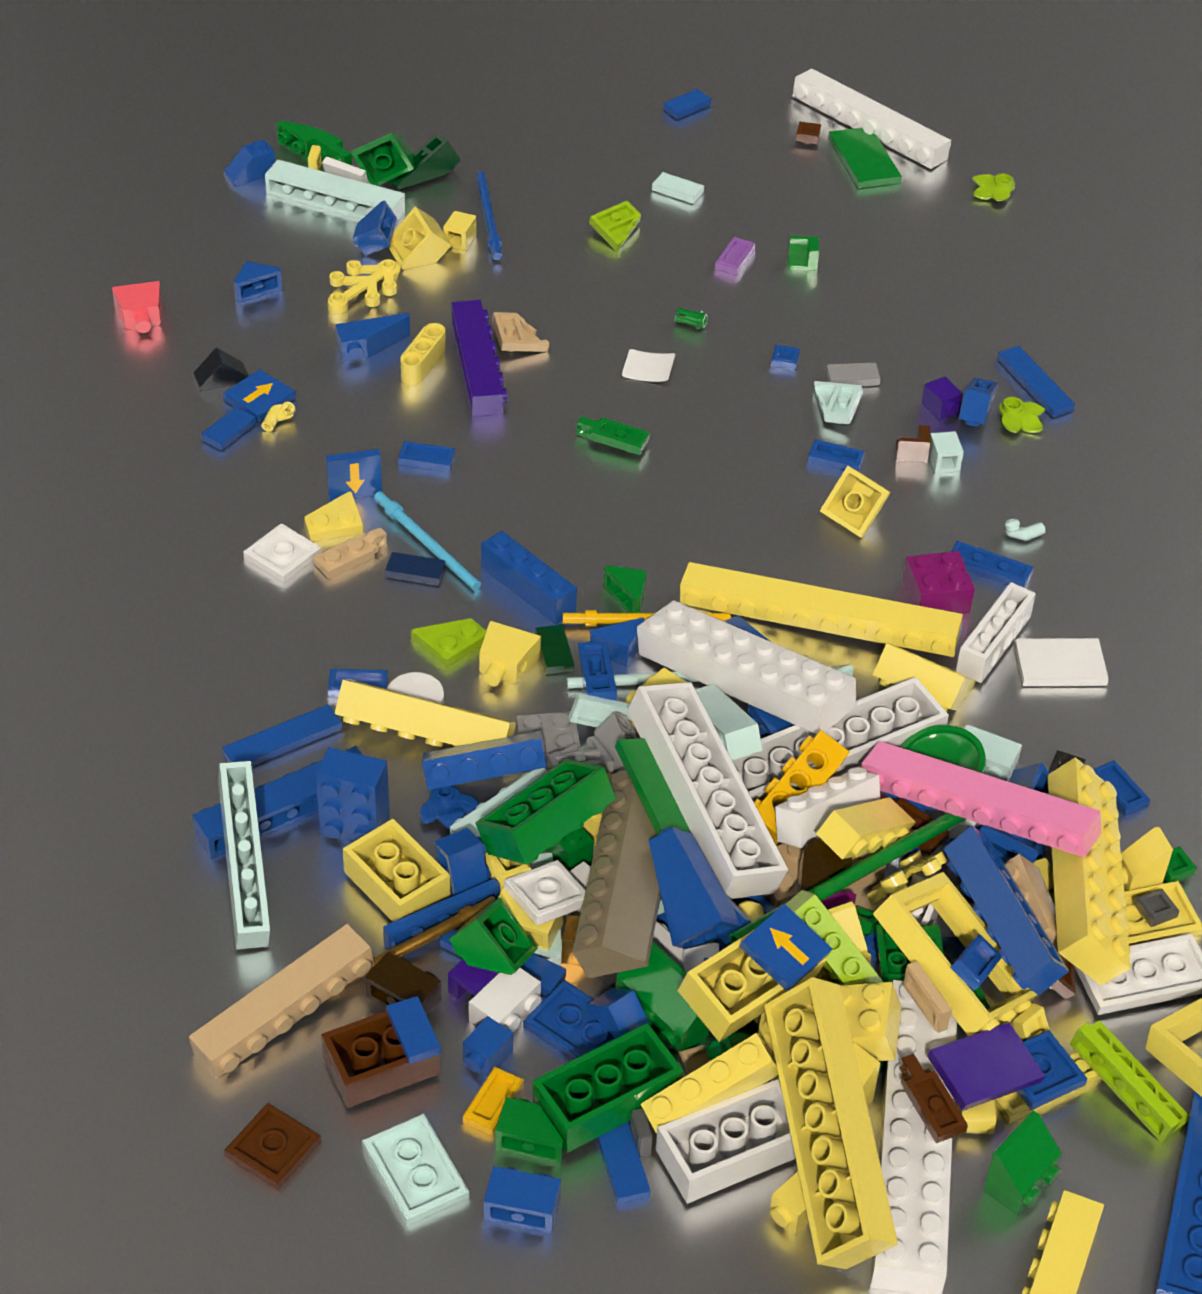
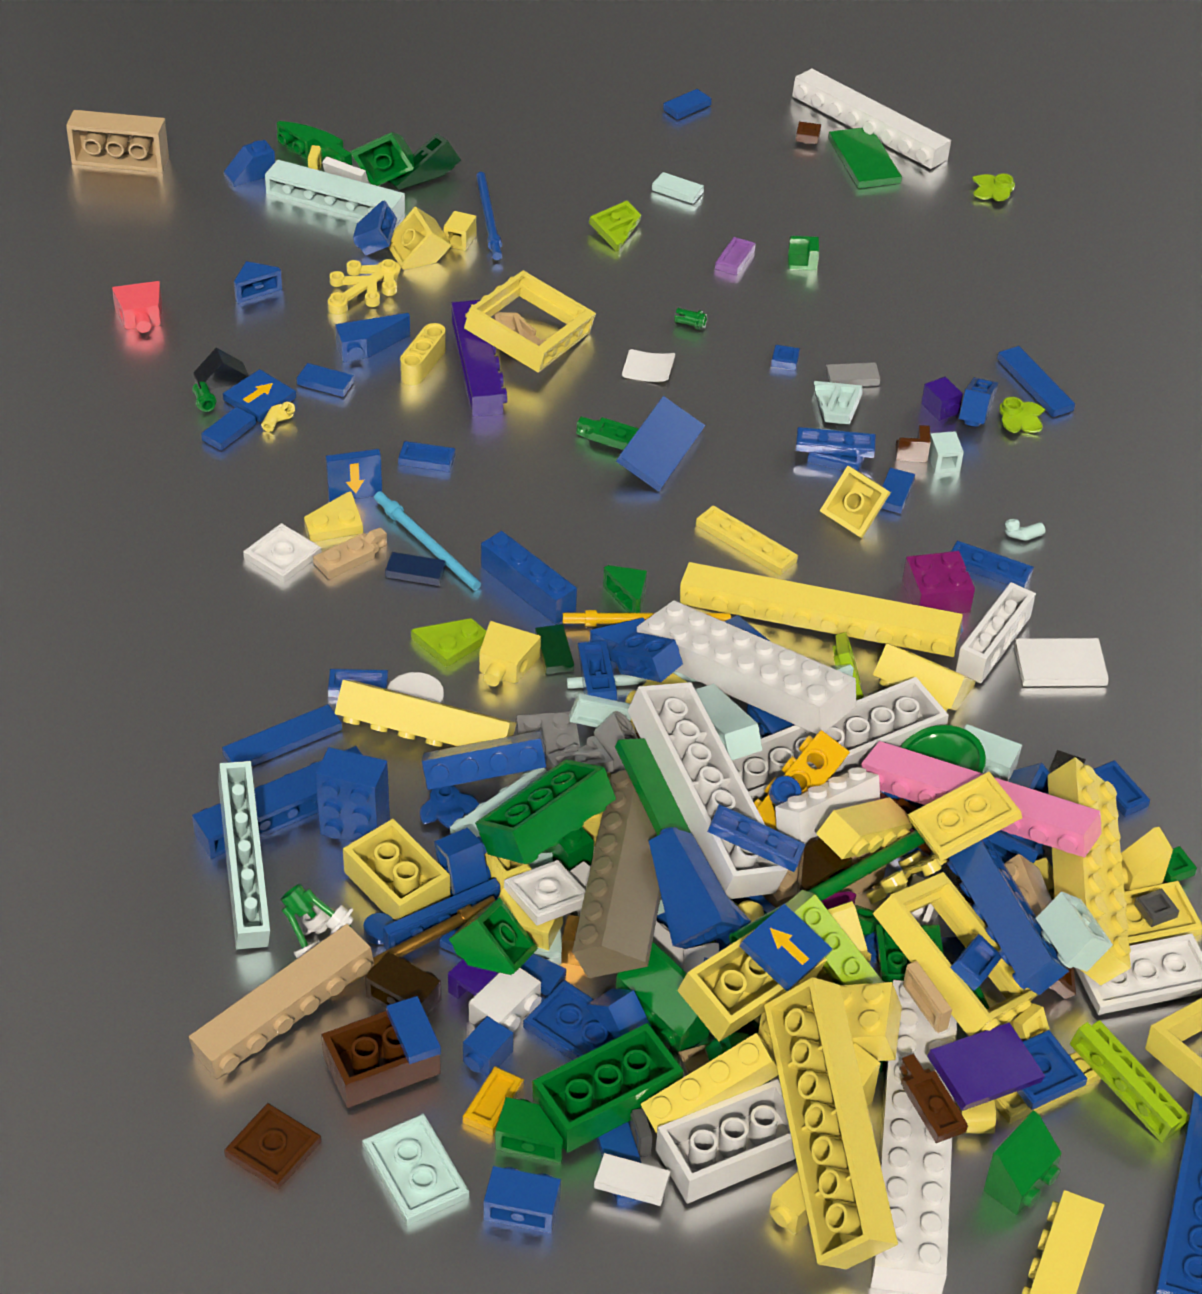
none -> tan brick [66,110,169,173]
none -> green pin [192,382,217,412]
none -> plant [280,883,354,959]
none -> blue tile [297,363,354,397]
none -> blue tile [363,913,394,945]
none -> light yellow window [464,270,596,373]
none -> white tile [594,1153,670,1206]
none -> blue brick [612,632,683,682]
none -> blue tile [616,396,706,492]
none -> light yellow tile [696,505,798,576]
none -> blue tile [707,804,805,872]
none -> blue tile [769,776,802,806]
none -> blue tile [796,427,876,458]
none -> lime wing [832,632,864,701]
none -> blue tile [881,468,915,514]
none -> light yellow tile [908,772,1022,862]
none -> light aqua brick [1035,891,1113,972]

